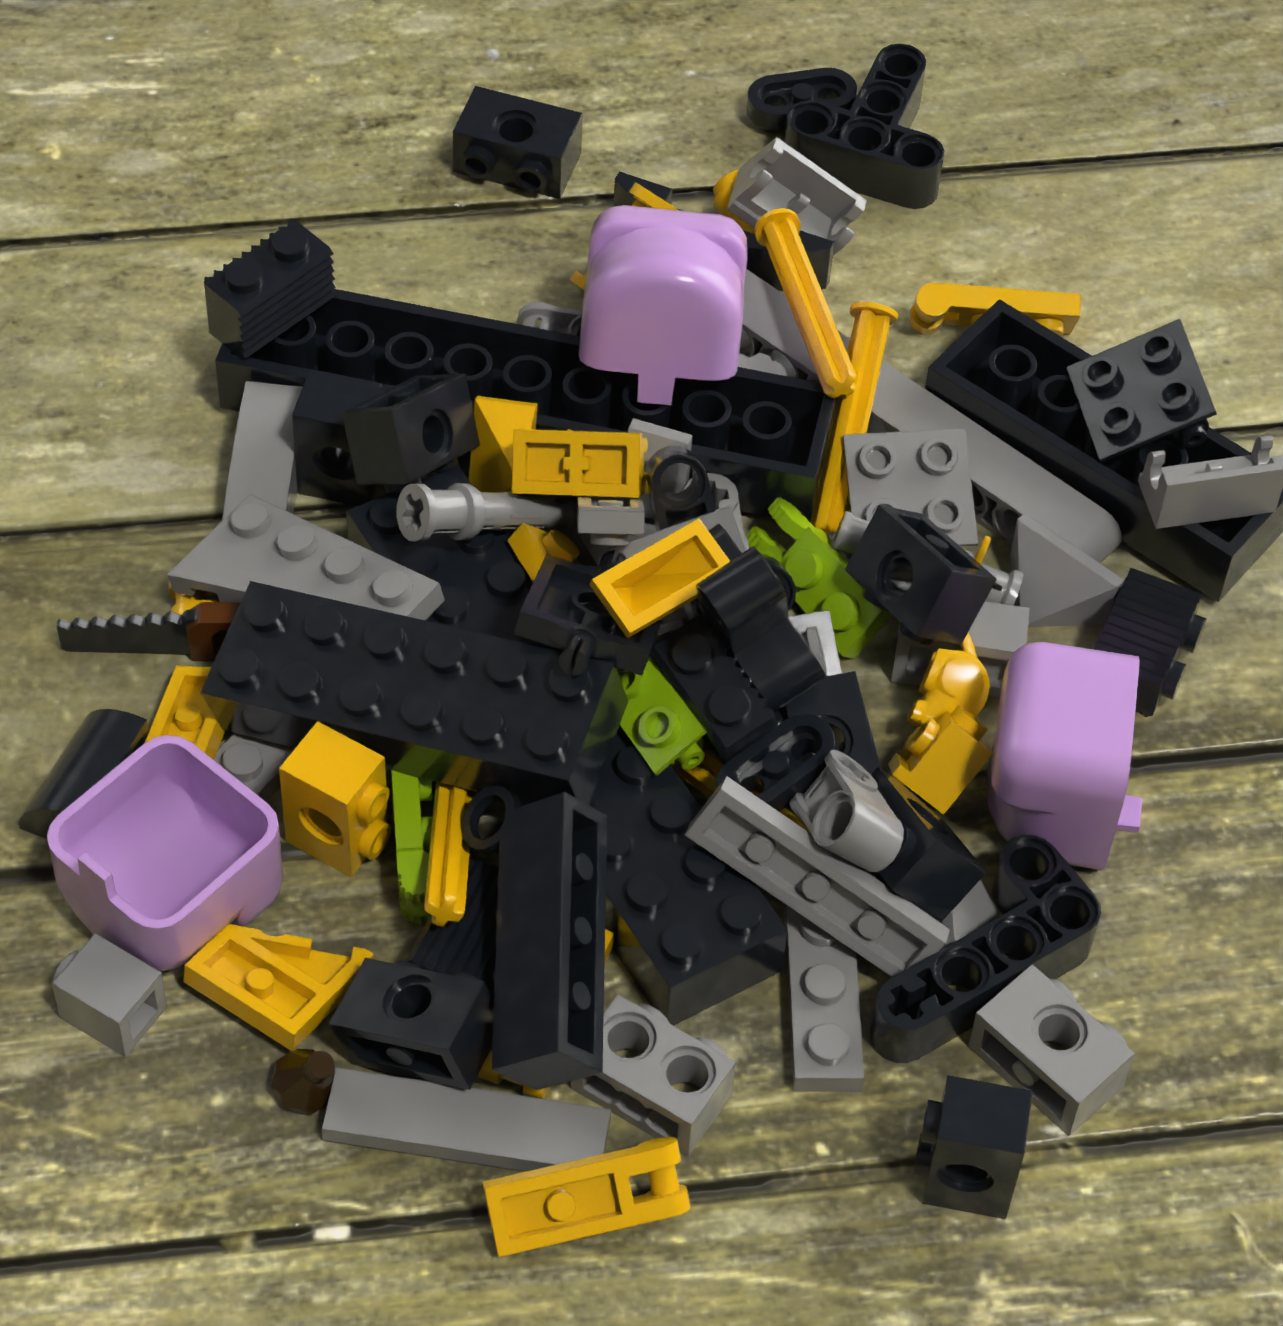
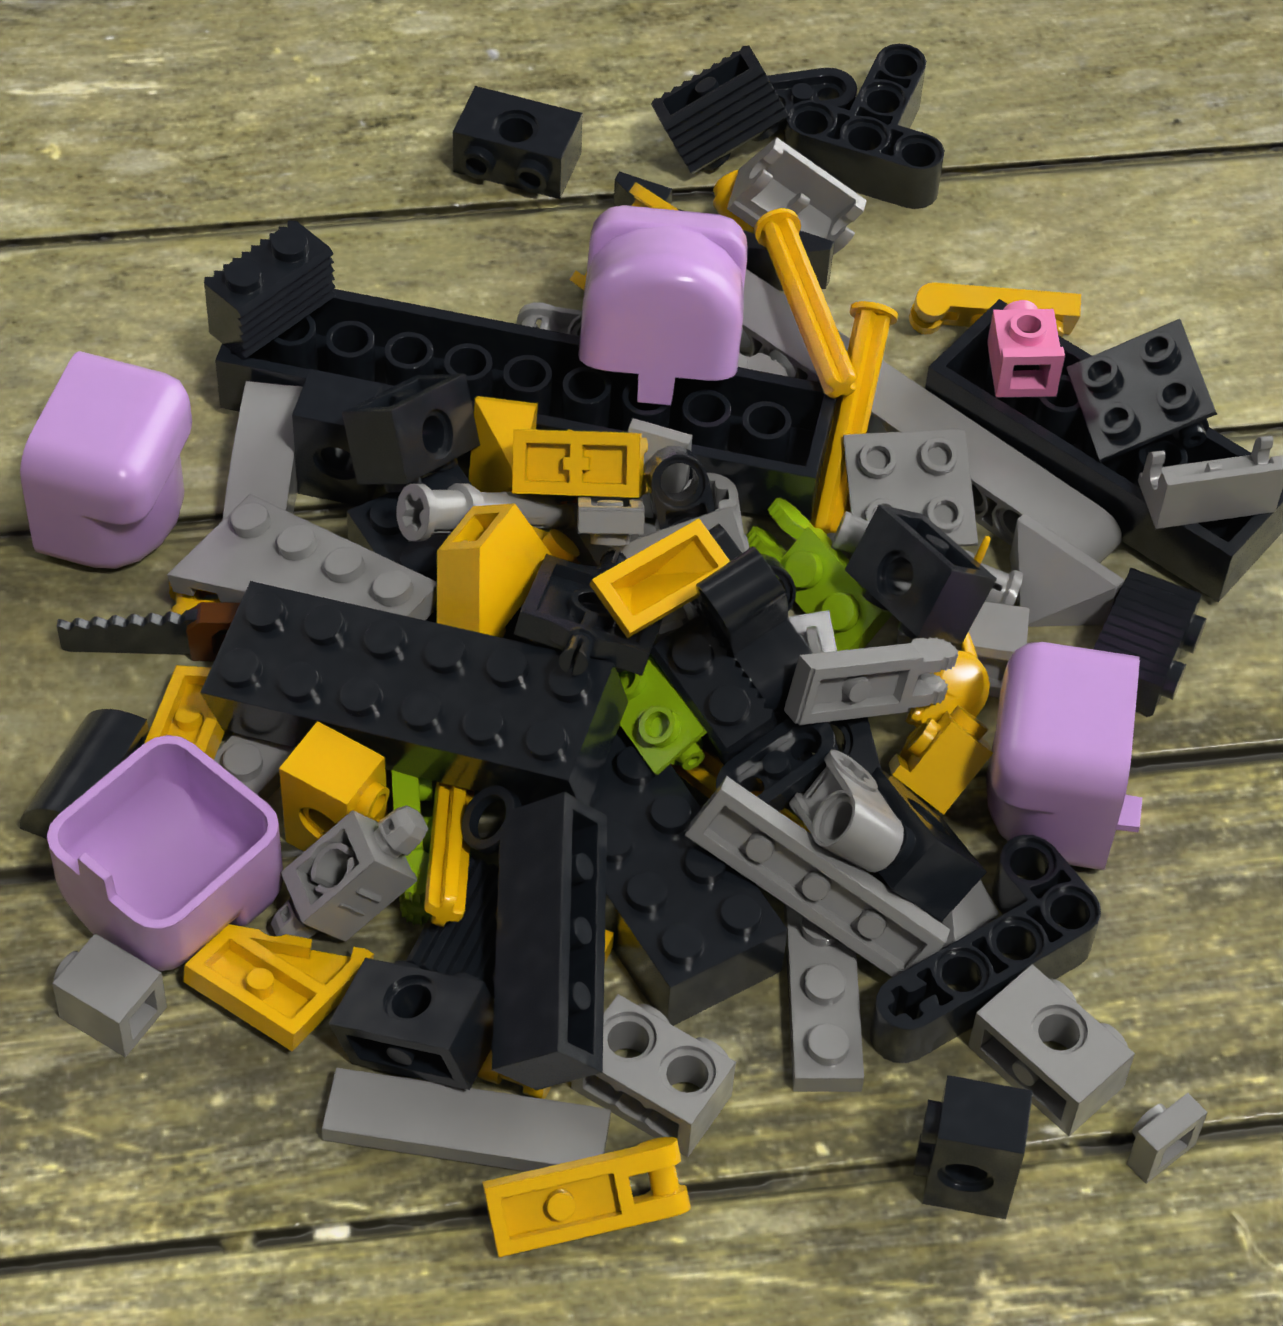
dark brown rock [271,1049,335,1115] -> none
none -> lavender piece [20,351,192,569]
none -> light grey piece [271,806,428,942]
none -> yellow slope [437,503,552,638]
none -> black brick [651,45,790,175]
none -> light grey hinge [784,637,959,725]
none -> bright pink brick [987,300,1065,398]
none -> light grey plate [1127,1093,1208,1184]

